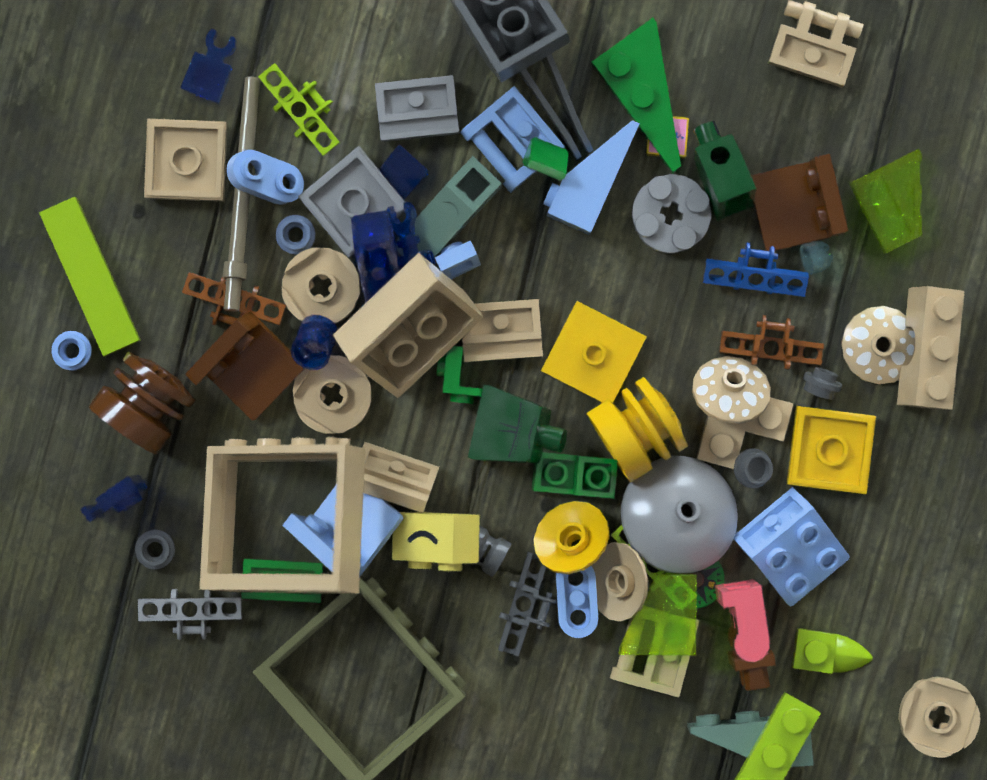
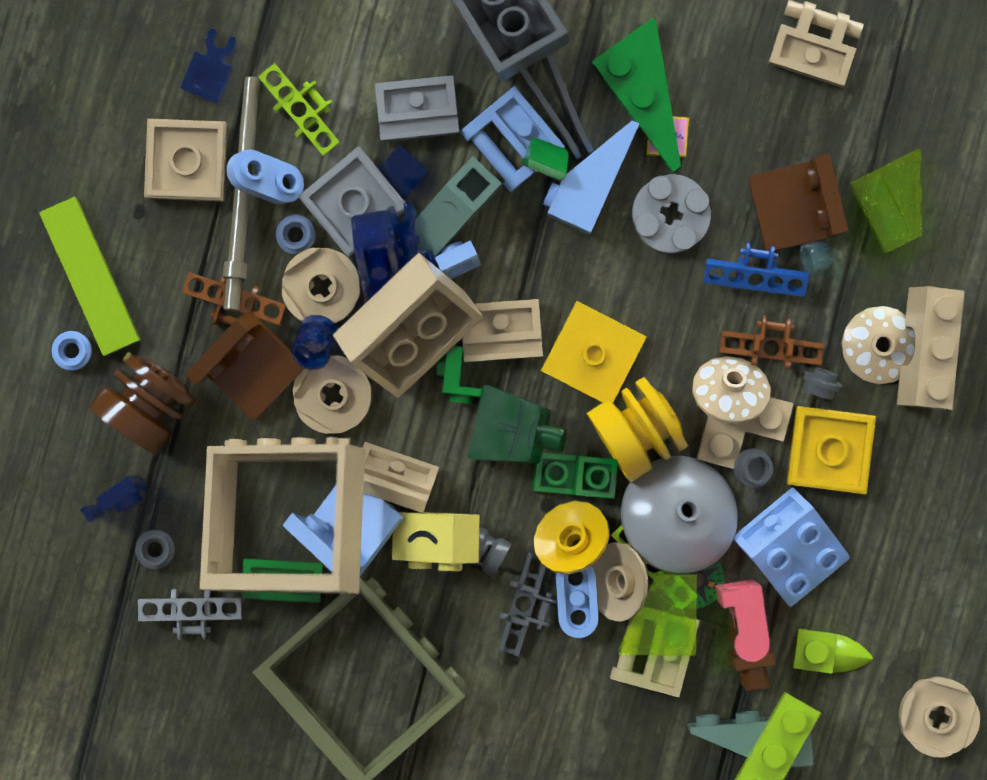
dark green torso [693,121,756,221] -> none

